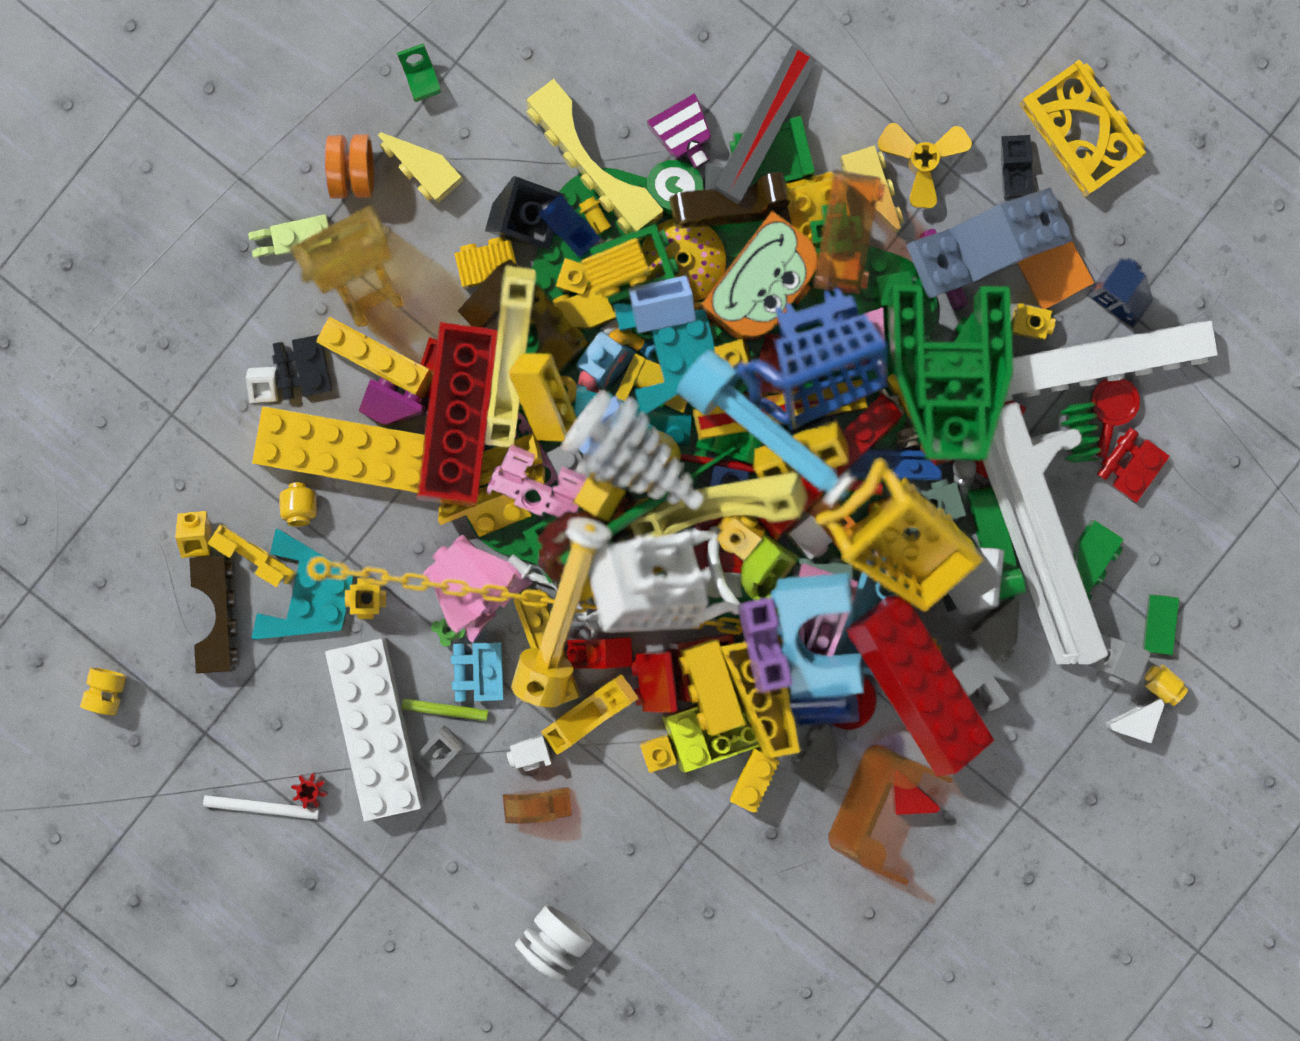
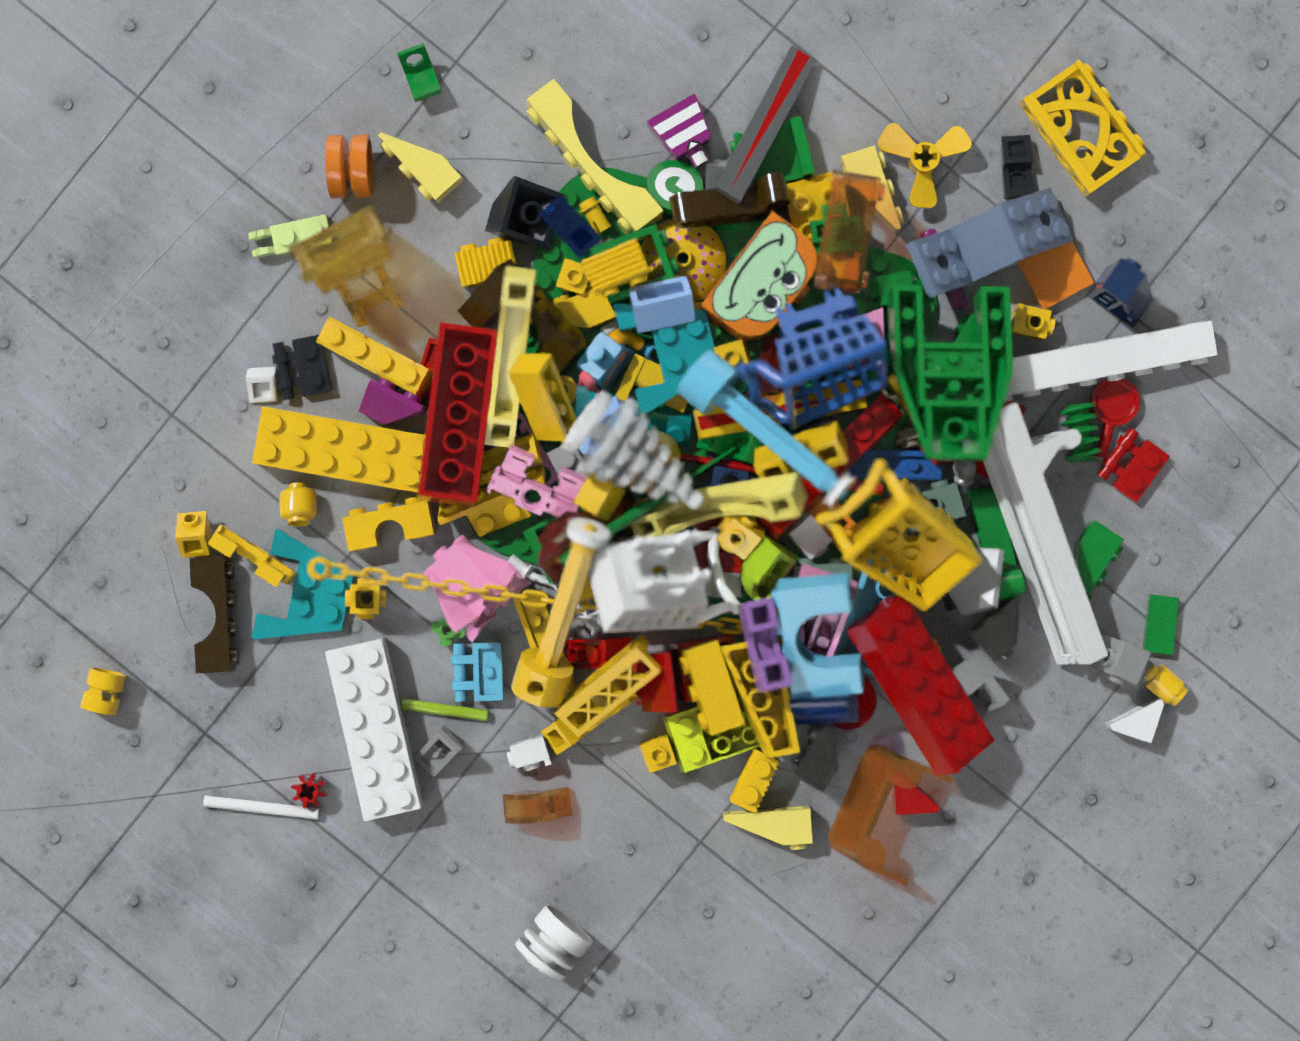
none -> yellow arch [342,497,437,552]
none -> yellow fence [554,634,662,737]
none -> light yellow slope [723,805,813,850]

